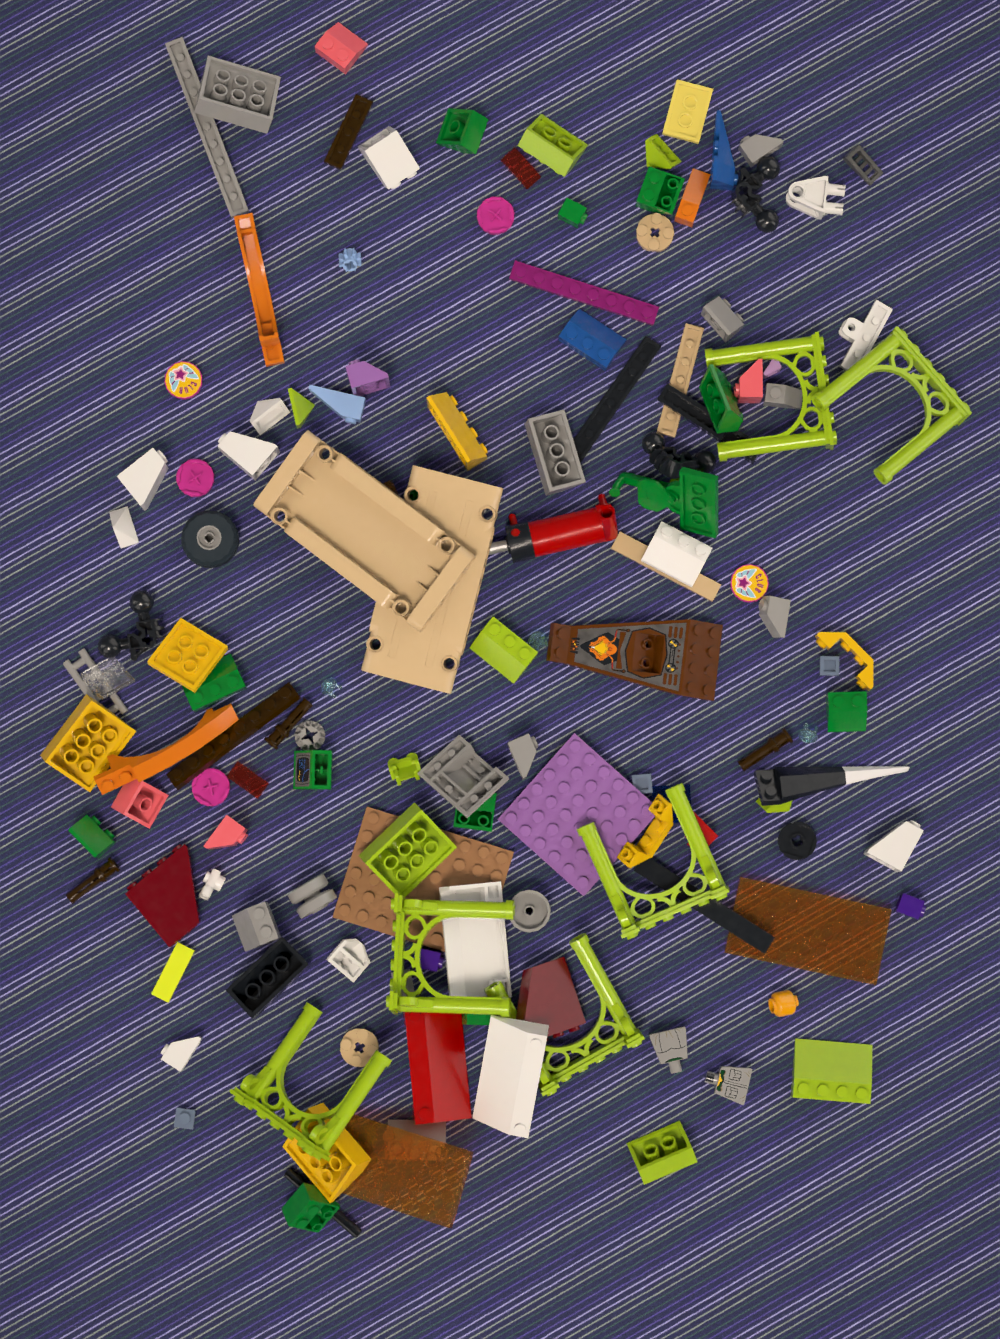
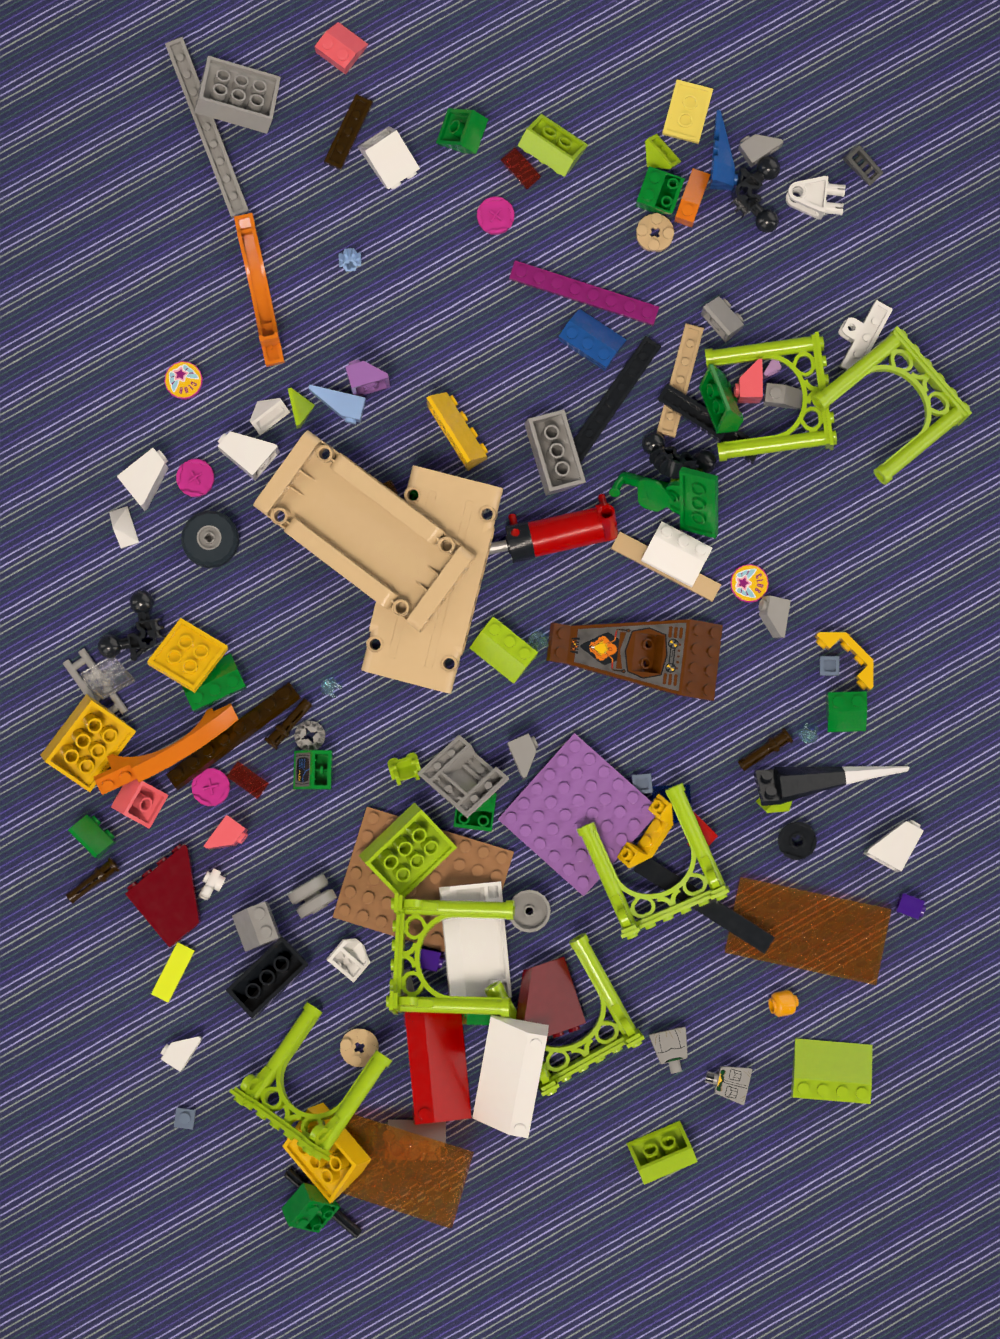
green brick [558,198,588,229] -> none

